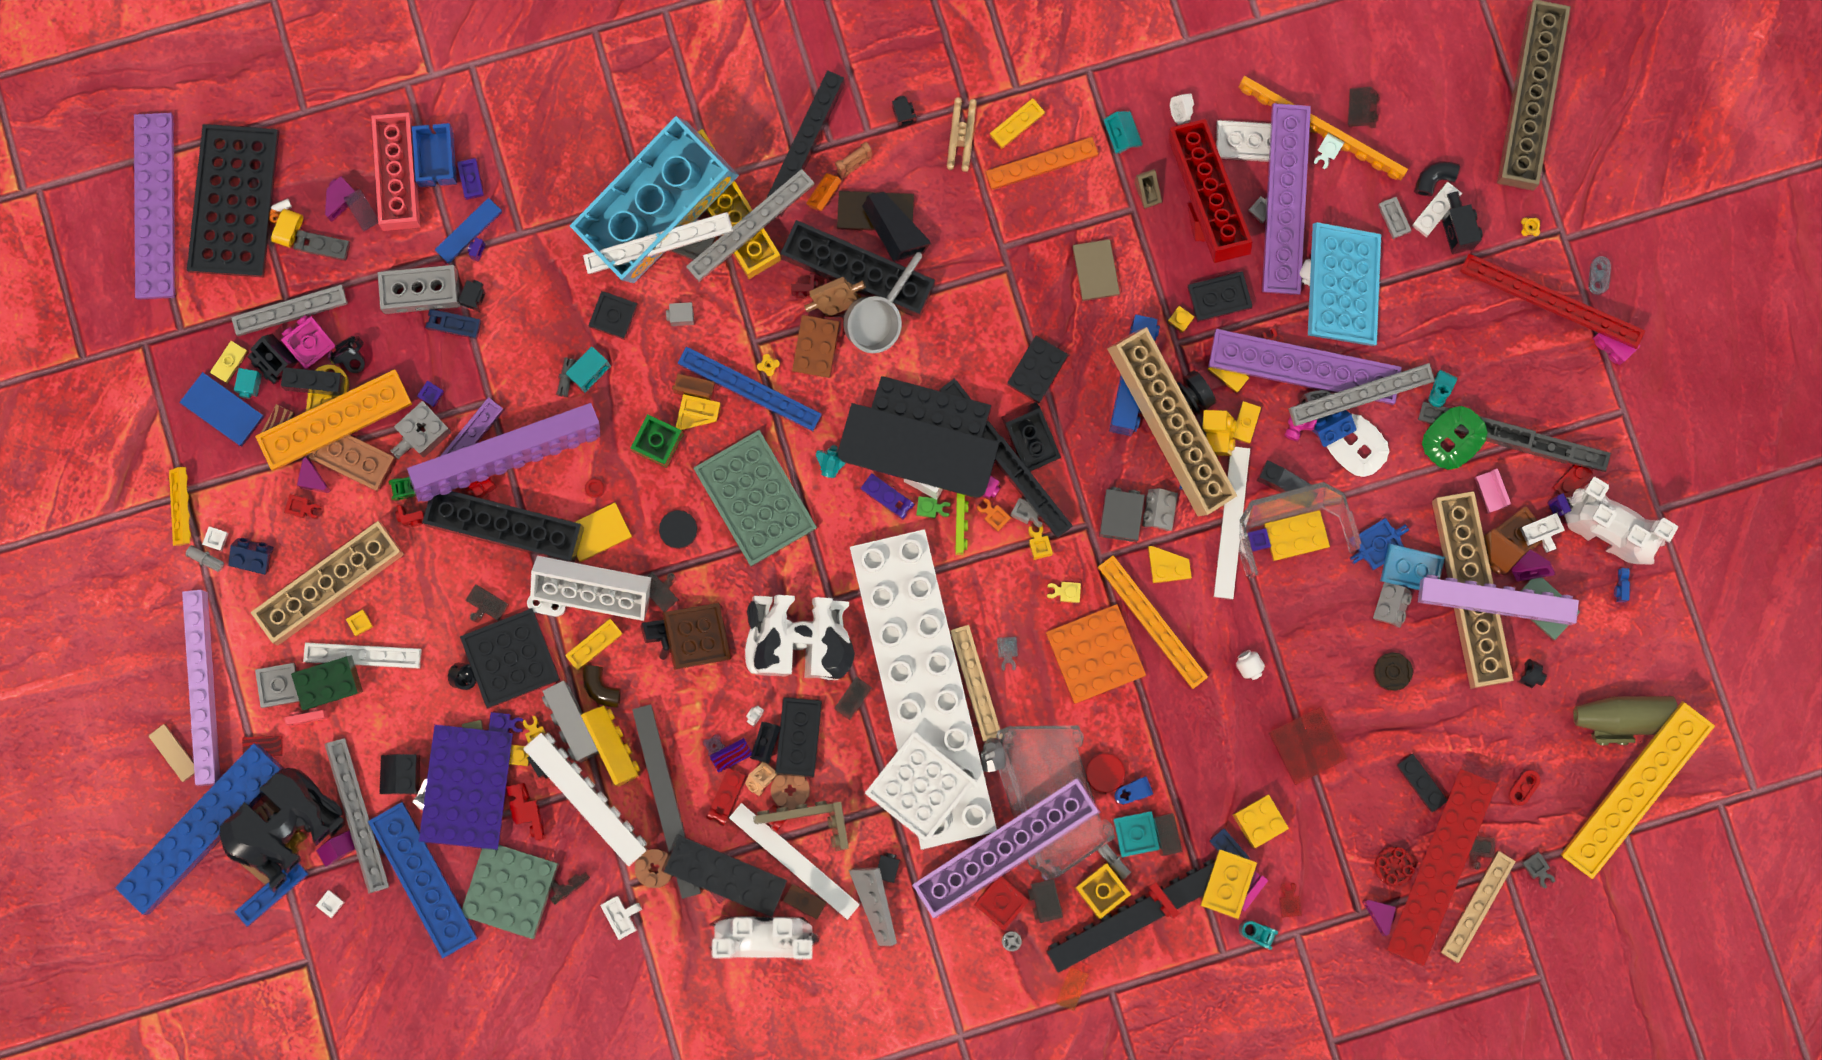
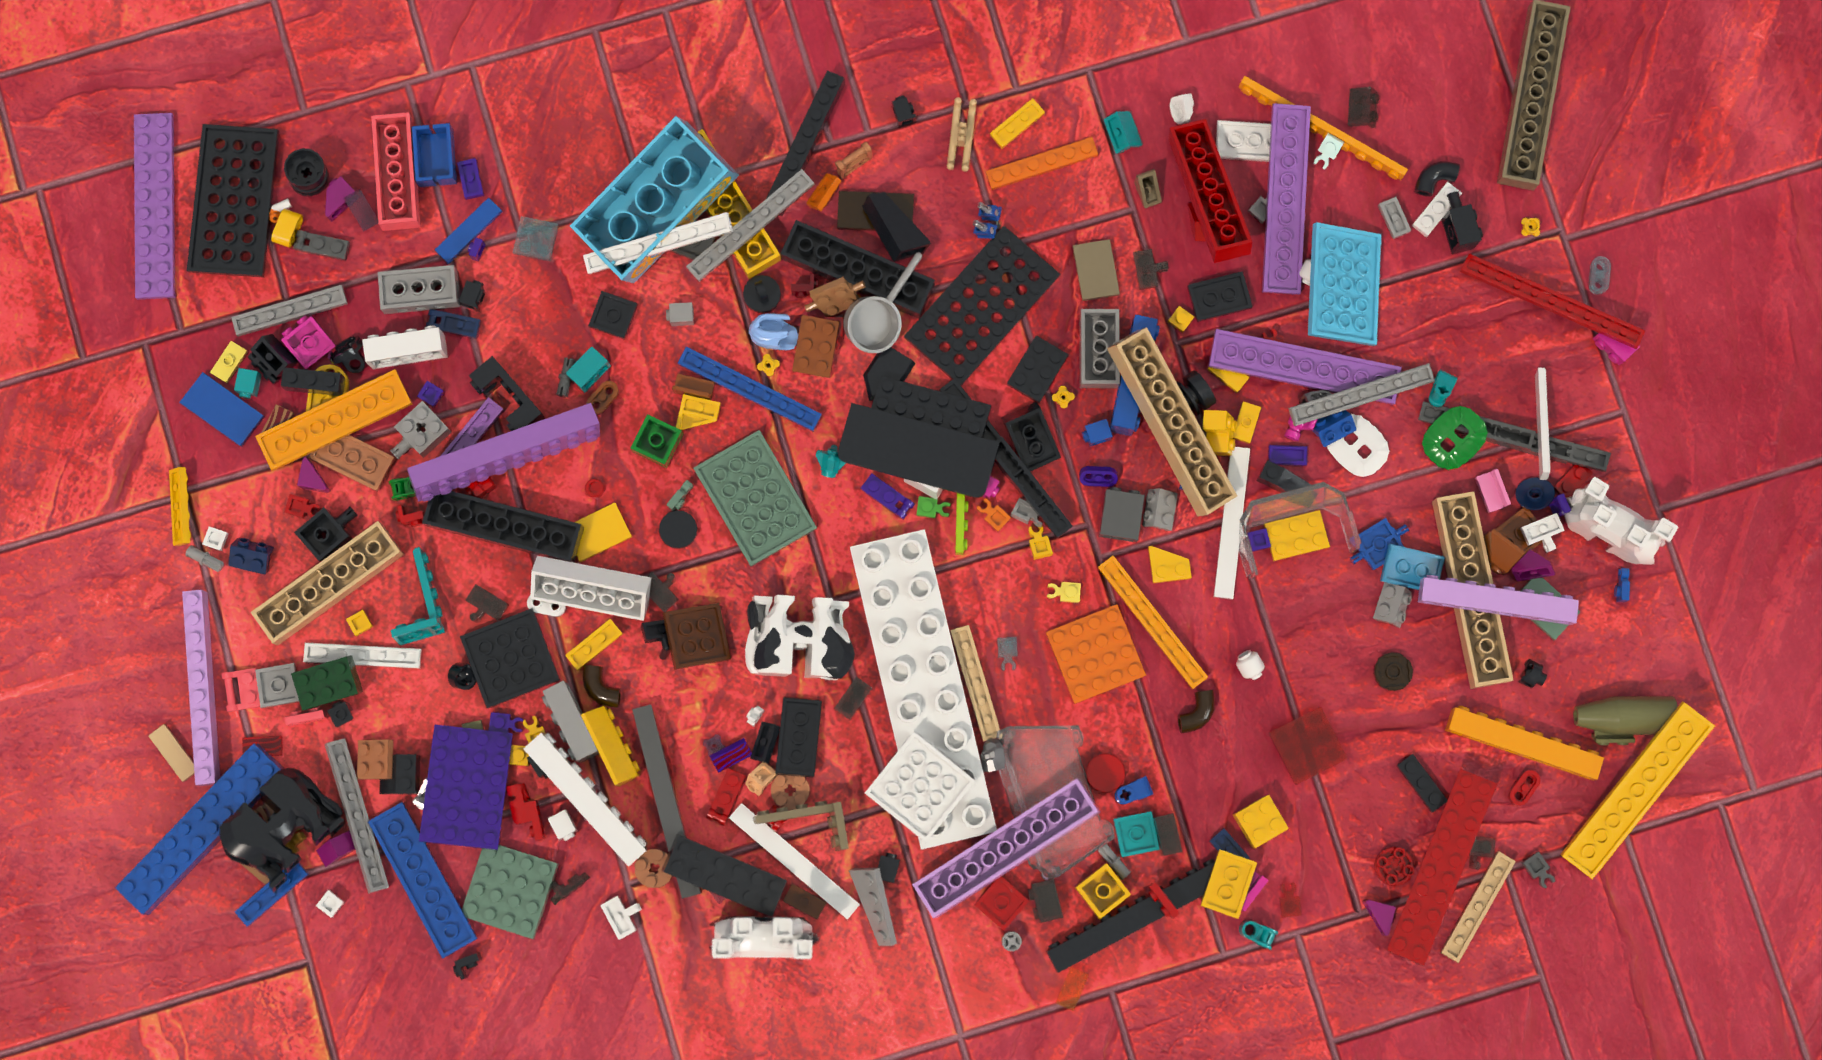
none -> coral plate [222,668,260,712]
none -> black wheel [284,148,329,197]
none -> black brick [294,506,358,562]
none -> black bracket [327,701,353,727]
none -> nougat plate [357,739,393,780]
none -> white brick [362,326,448,369]
none -> teal bracket [390,547,445,646]
none -> black bracket [453,952,482,980]
none -> black plate [469,356,546,431]
none -> clear light blue plate [513,216,559,261]
none -> white brick [548,810,578,841]
none -> dark orange plate [586,381,619,415]
none -> sand green plate [666,480,693,511]
none -> black tile [743,275,781,313]
none -> light blue hair [748,313,798,350]
none -> black tile [863,347,915,401]
none -> black piece [904,226,1061,386]
none -> blue piece [973,202,1002,239]
none -> yellow plate [1052,386,1075,409]
none -> light grey brick [1079,309,1120,388]
none -> dark purple plate [1079,466,1118,487]
none -> blue brick [1082,419,1113,447]
none -> clear smoke plate [1133,249,1169,290]
none -> dark brown cylinder [1178,690,1215,733]
none -> dark purple tile [1268,445,1307,466]
none -> light orange brick [1445,706,1604,781]
none -> dark blue dish [1515,477,1555,510]
none -> white tile [1535,368,1551,480]

